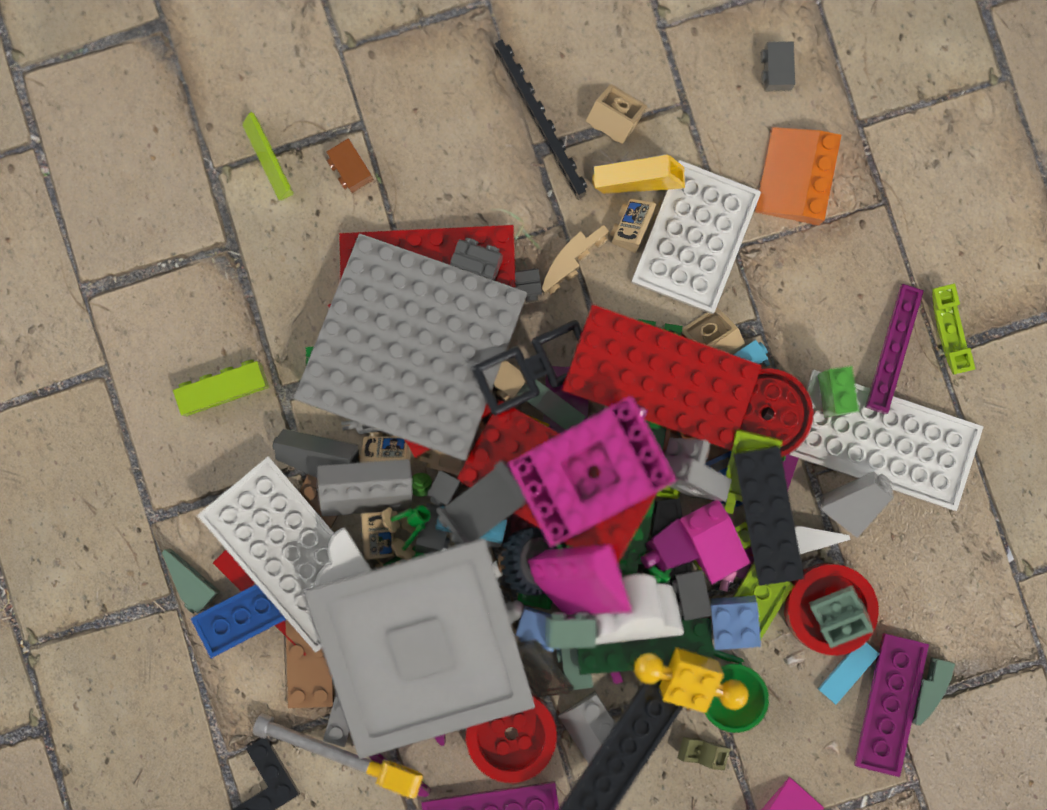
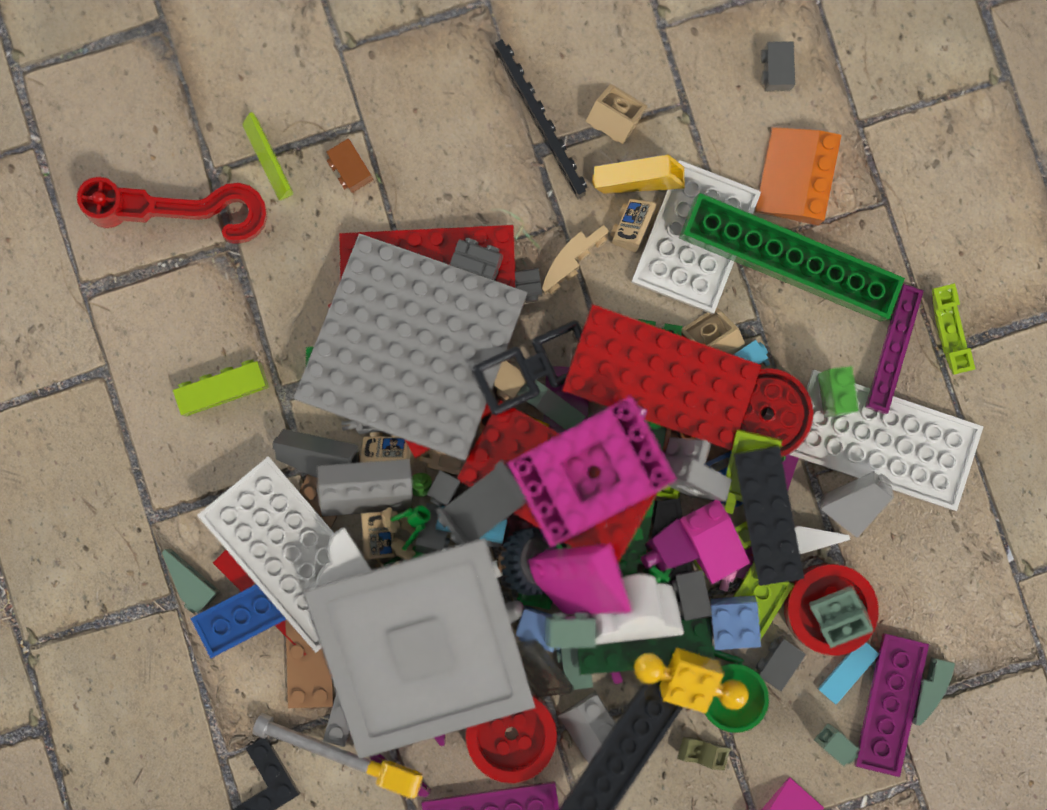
none -> red piece [77,177,267,244]
none -> green brick [679,193,905,322]
none -> dark grey brick [755,637,806,692]
none -> sand green brick [814,723,859,767]

